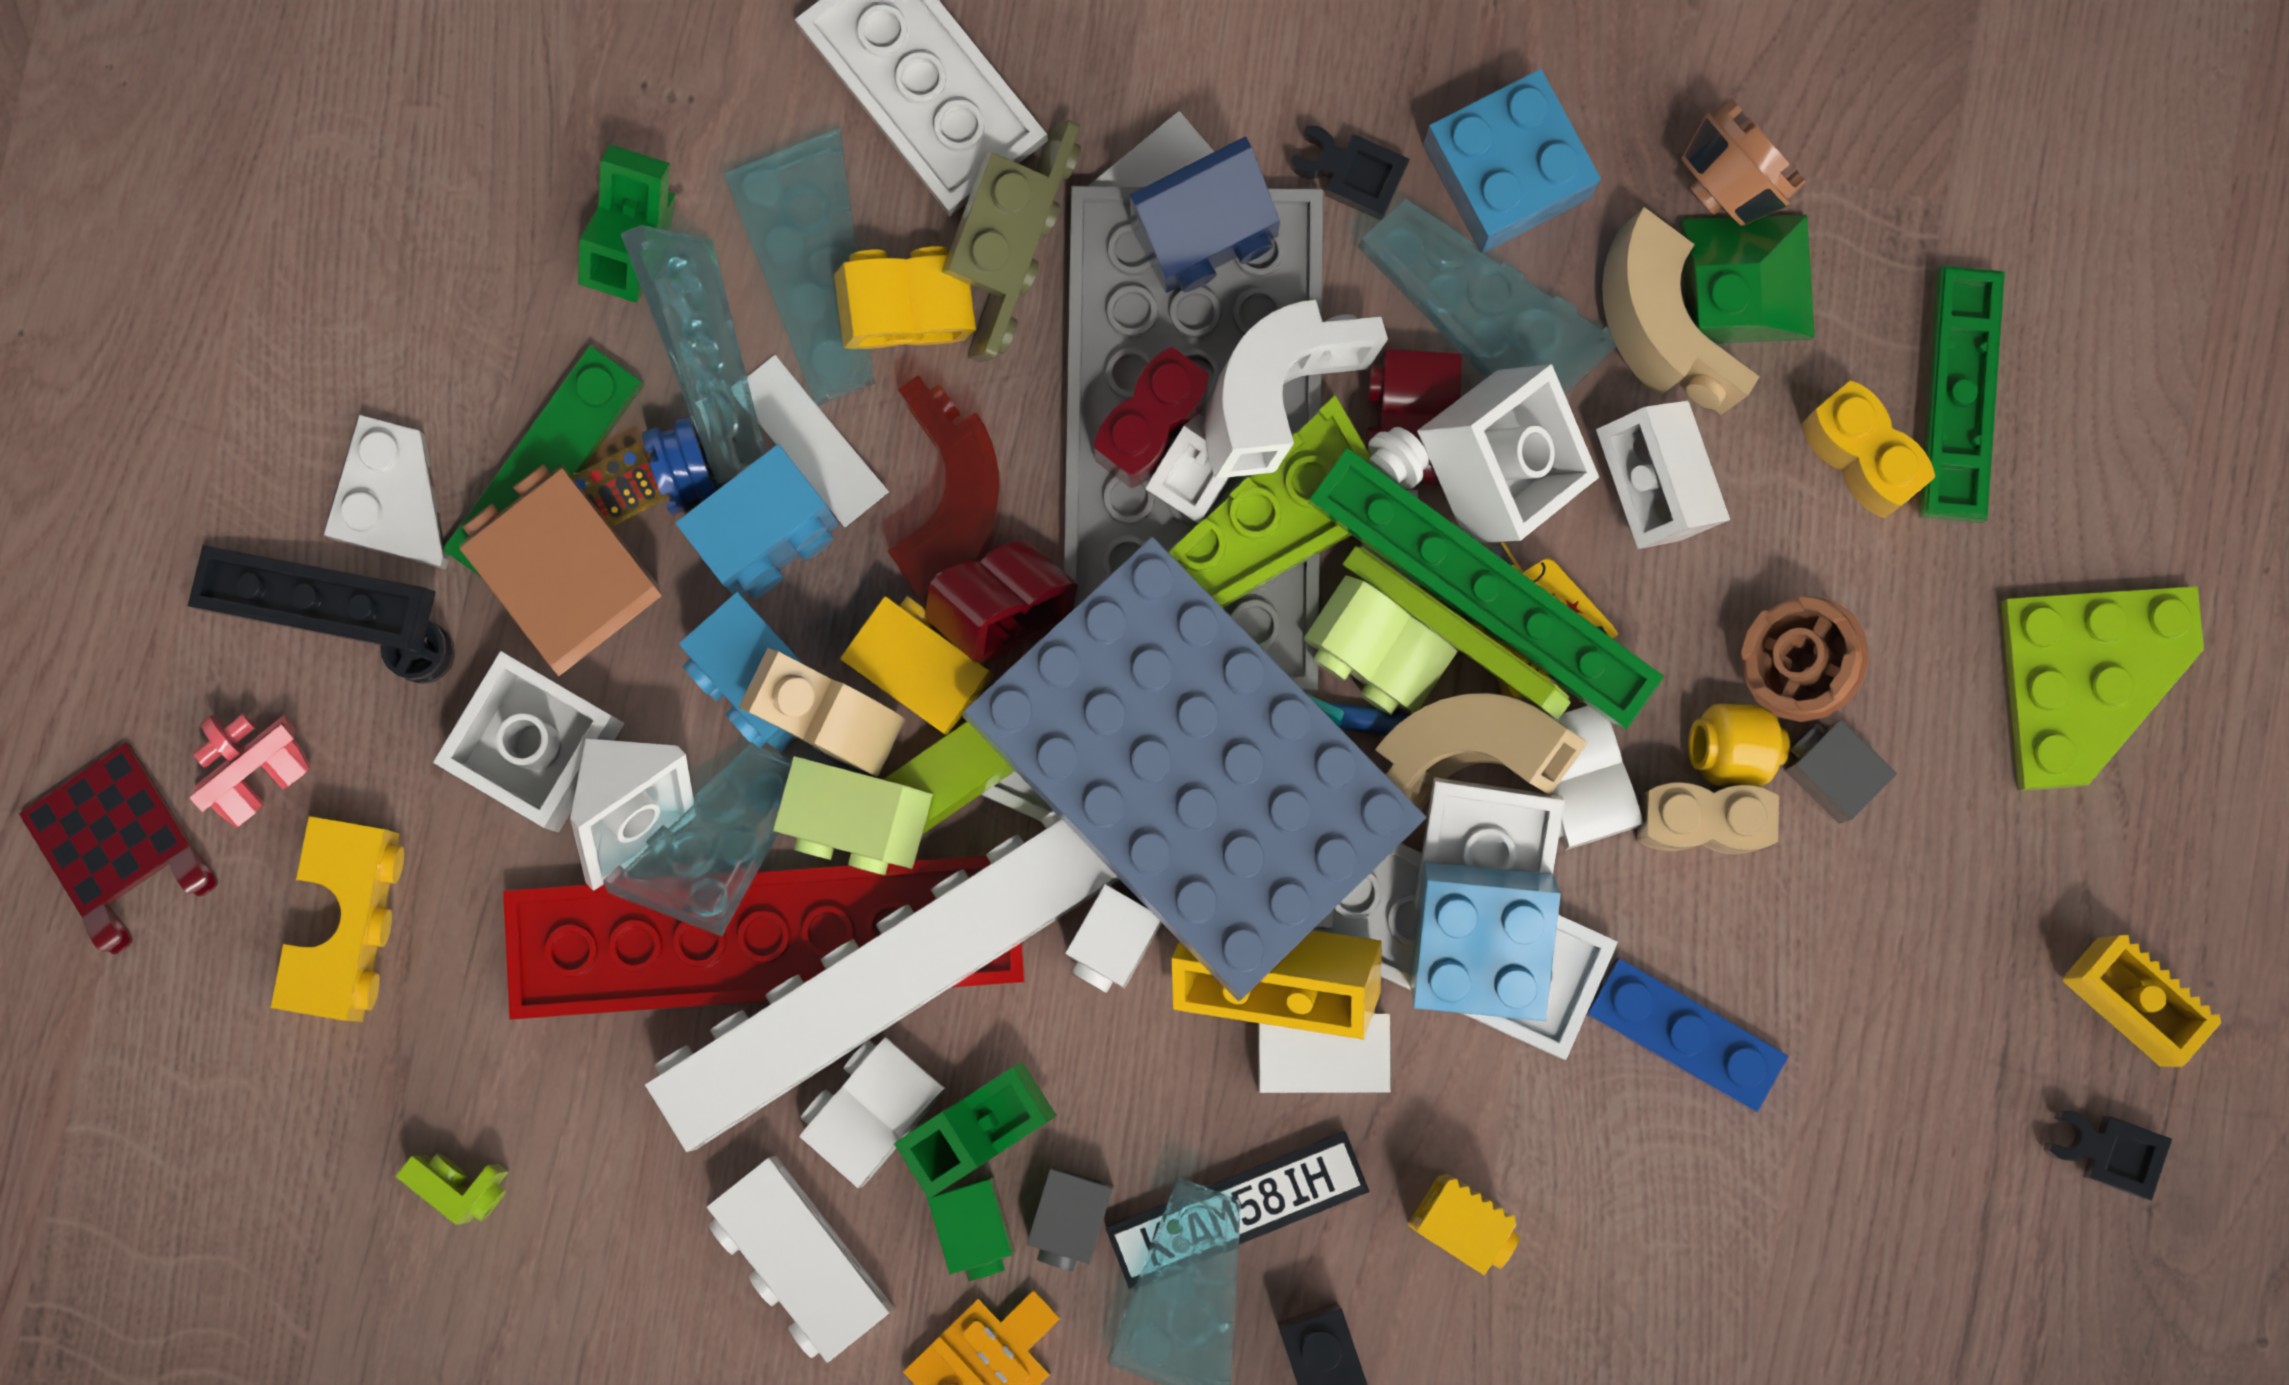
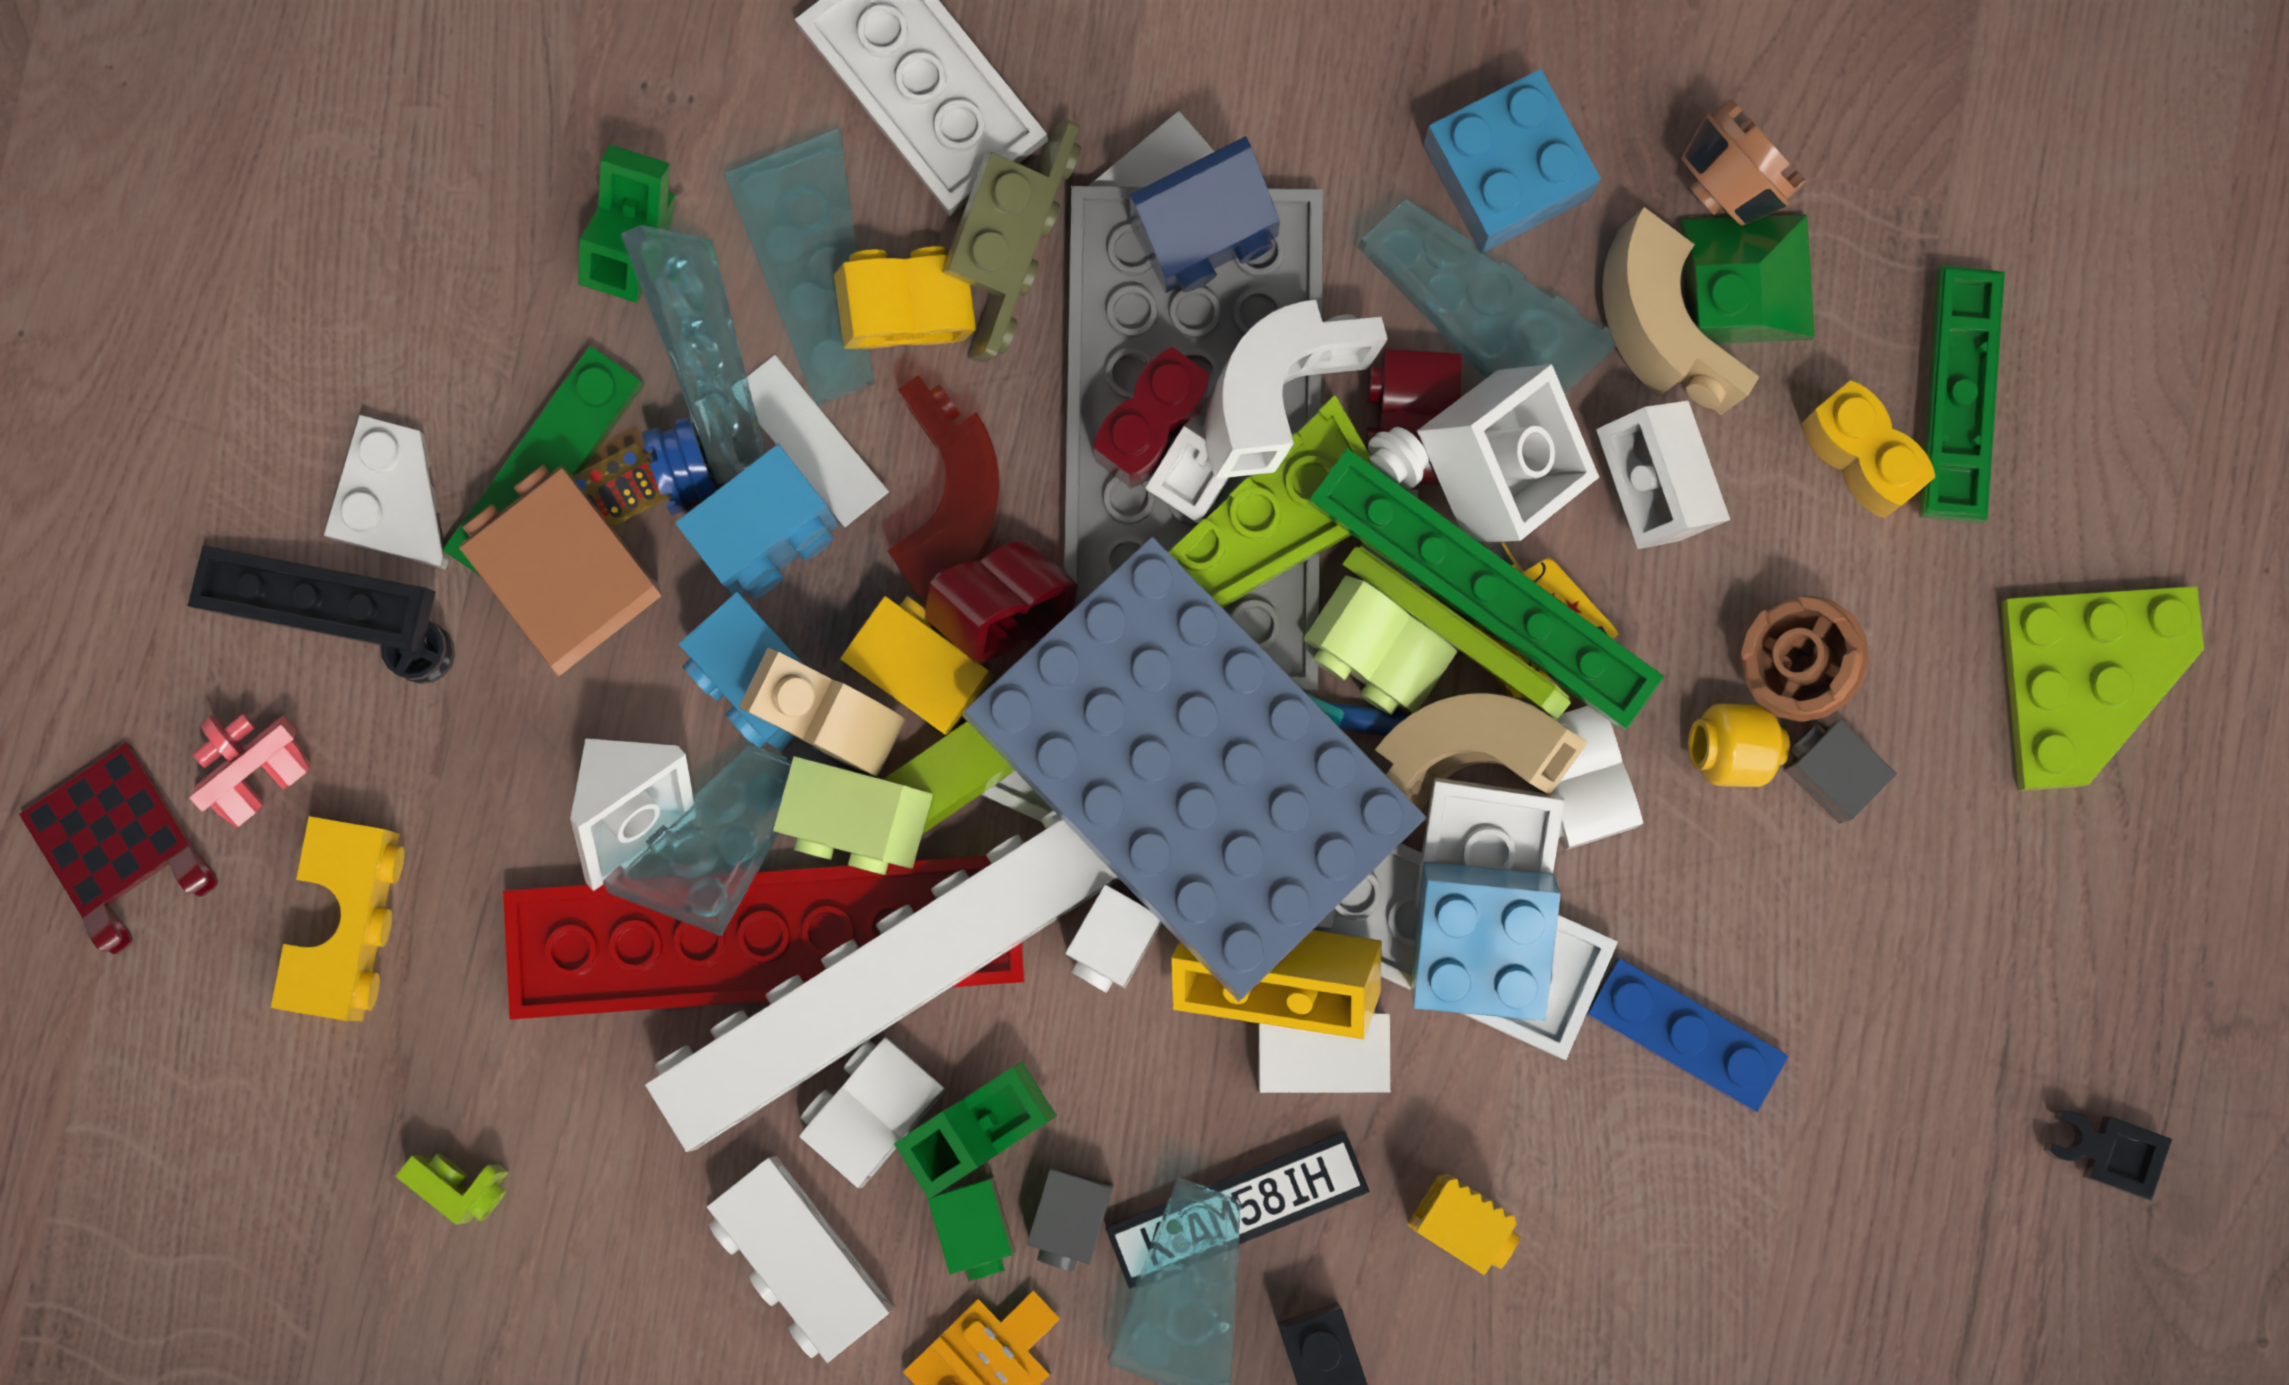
white brick [433,651,625,833] -> none
black plate [1290,126,1410,221] -> none
tan brick [1637,783,1779,854] -> none
yellow brick [2062,935,2221,1068] -> none

